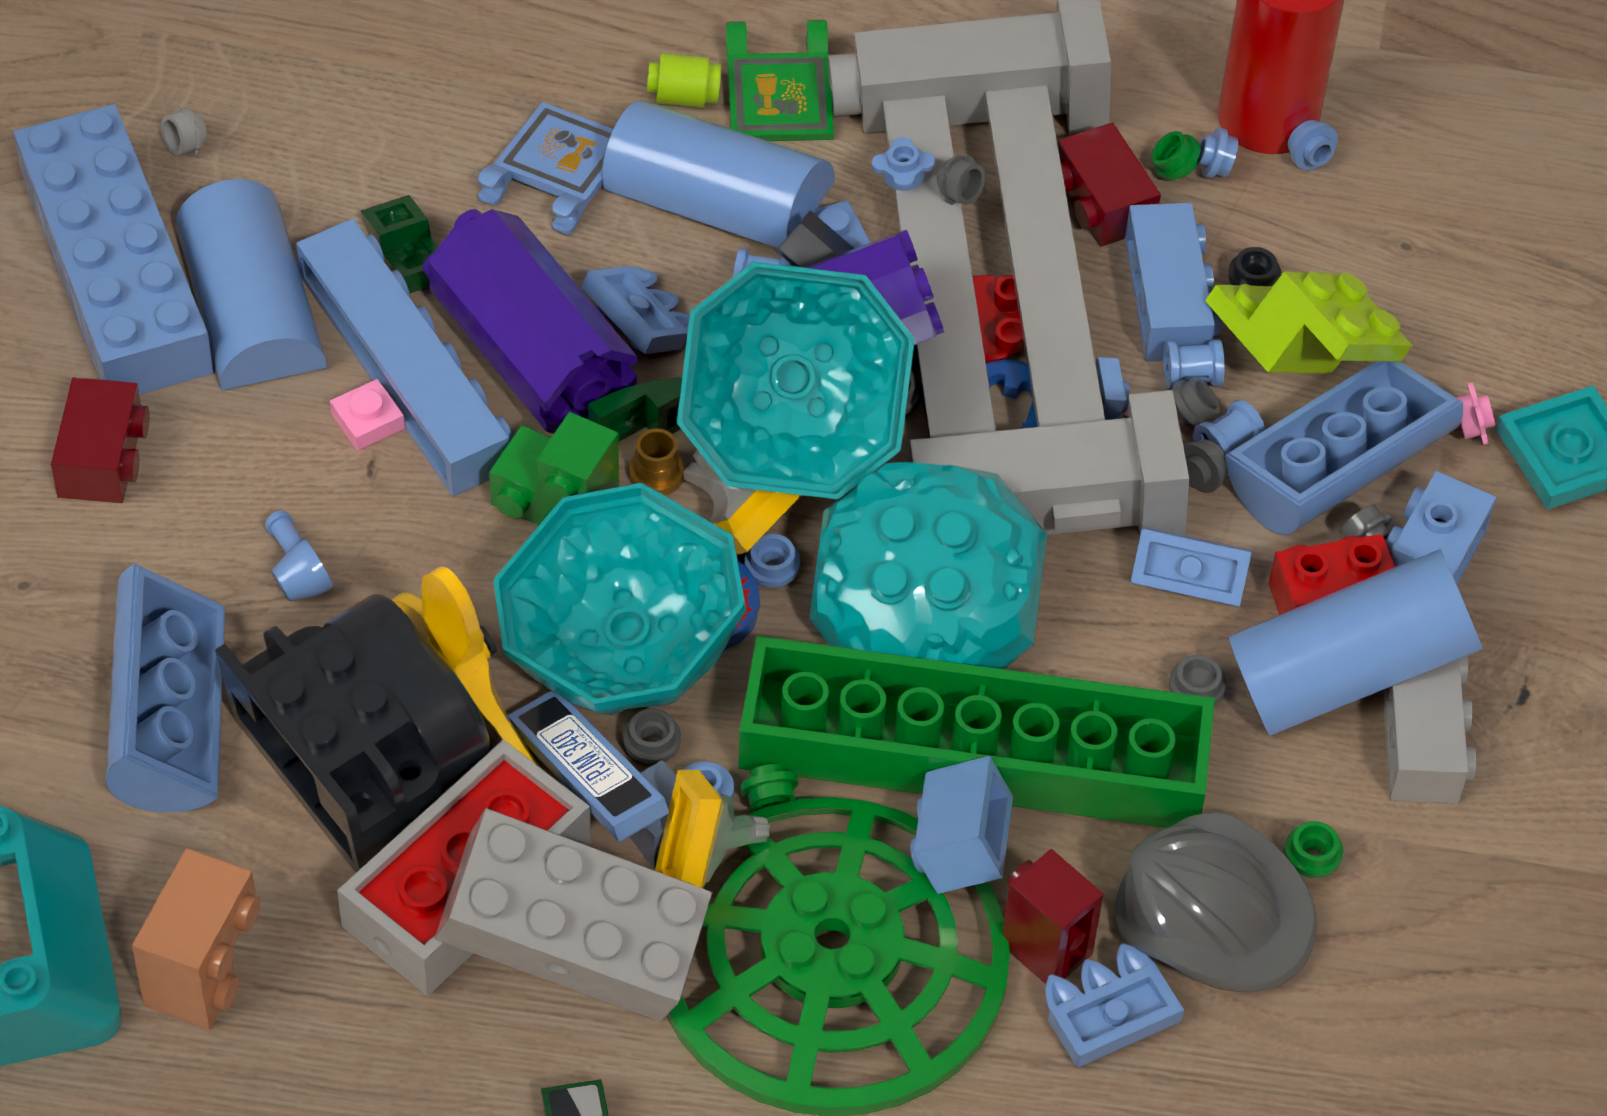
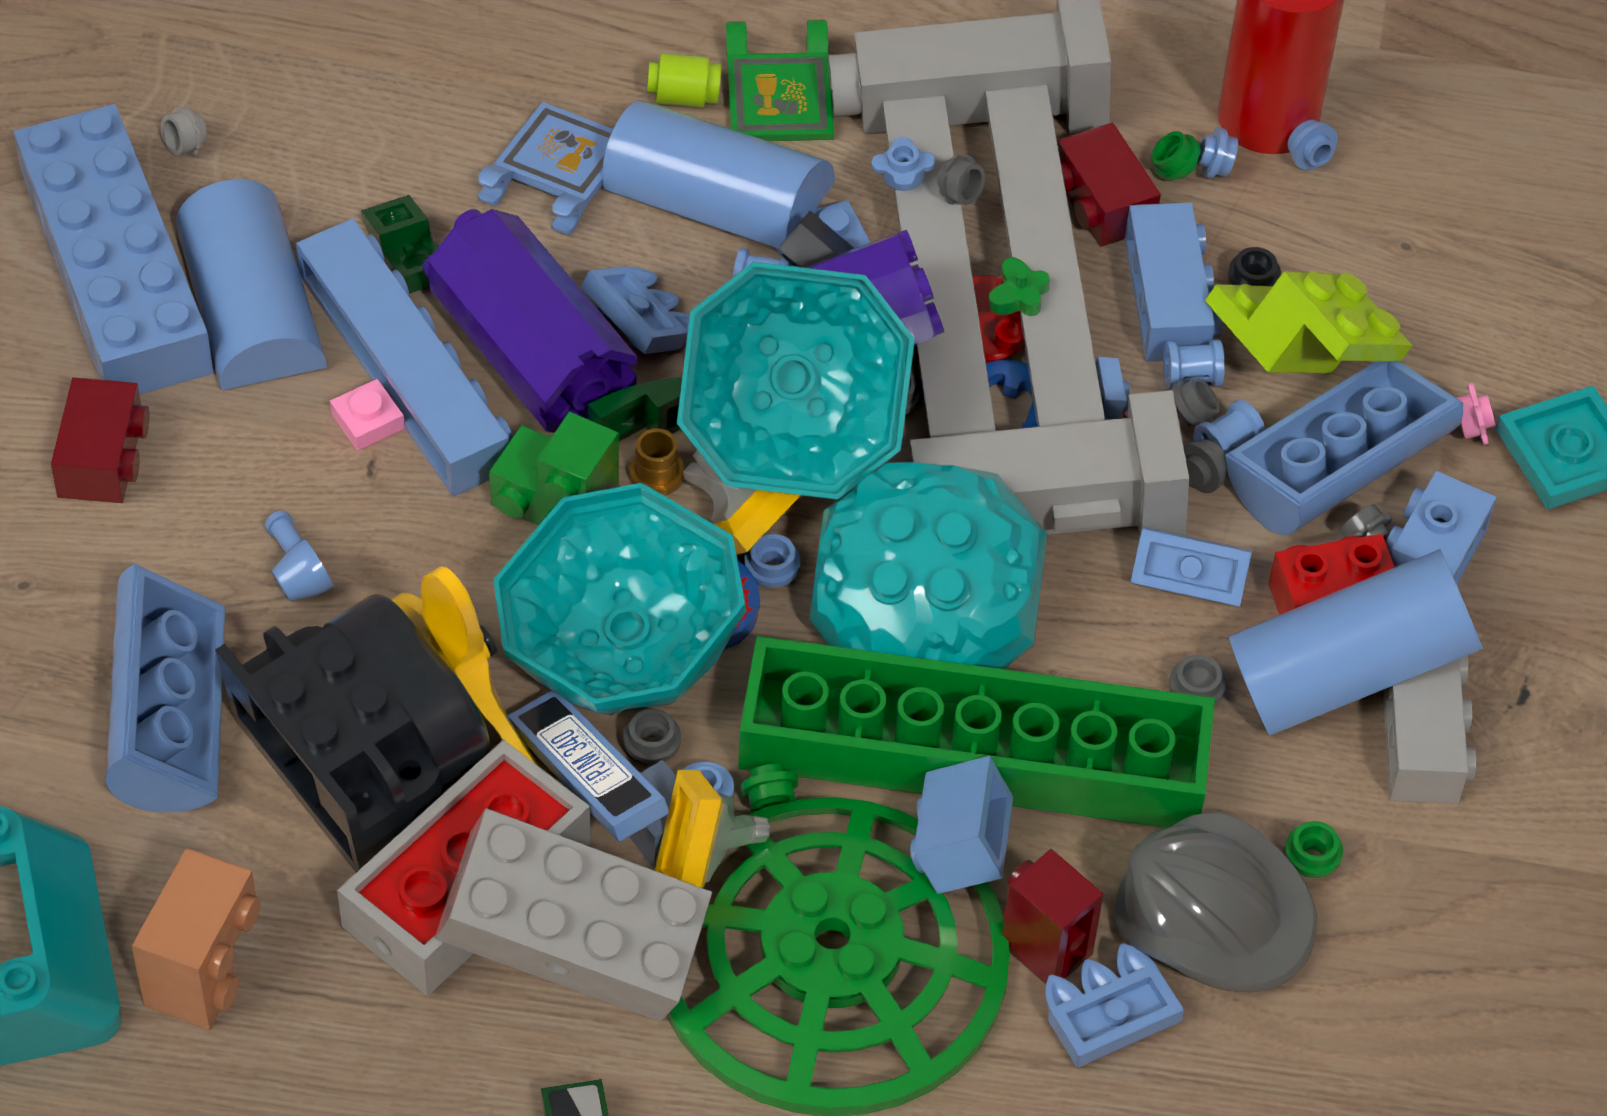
none -> green piece [989,257,1050,316]

